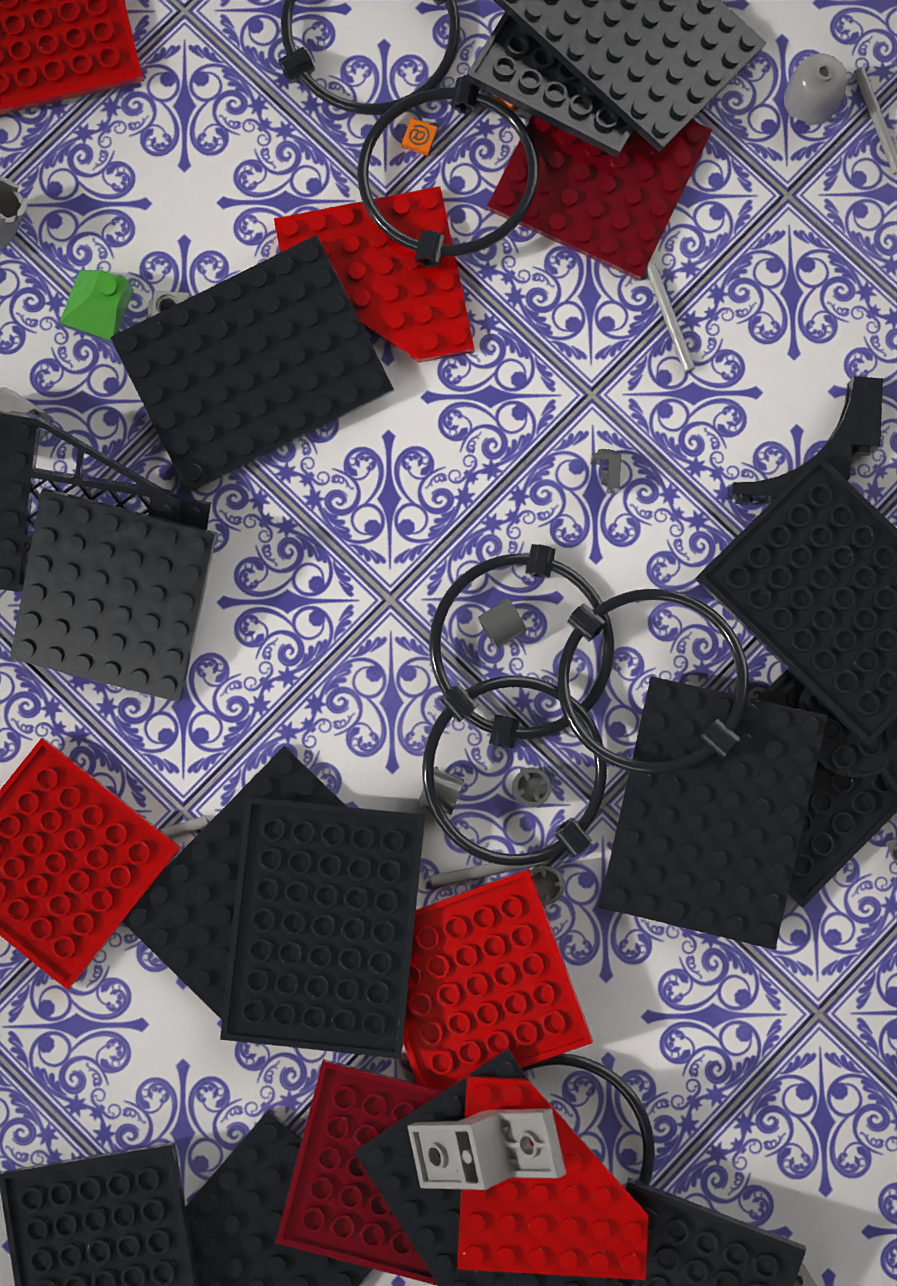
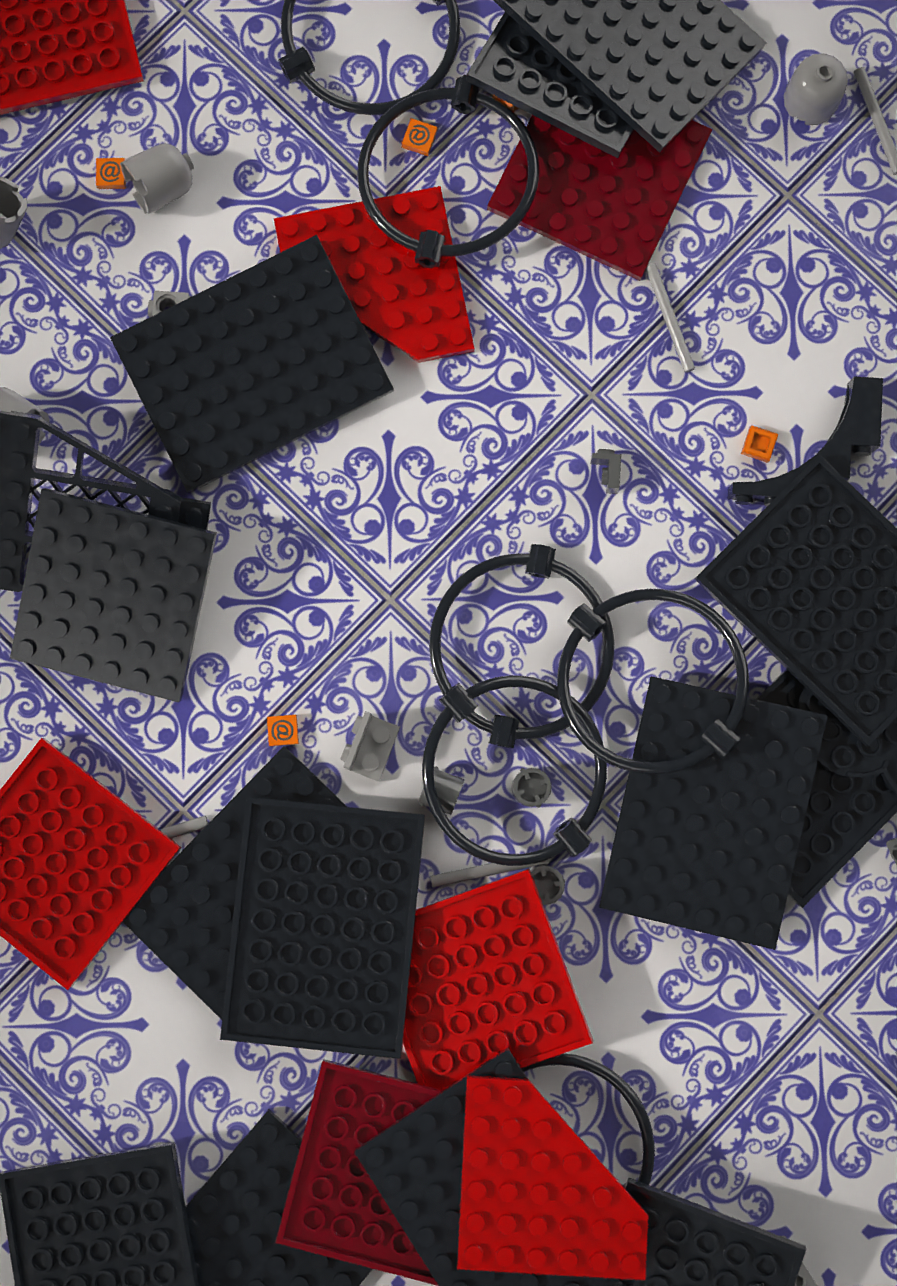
bright green slope [60,270,134,342] -> none
light grey bracket [408,1109,566,1190] -> none
dark grey piece [478,599,527,649] -> none
none -> orange tile [96,158,126,189]
none -> light grey cylinder [120,143,194,214]
none -> orange tile [267,715,299,746]
none -> light grey bracket [341,711,400,781]
none -> orange tile [741,425,778,463]

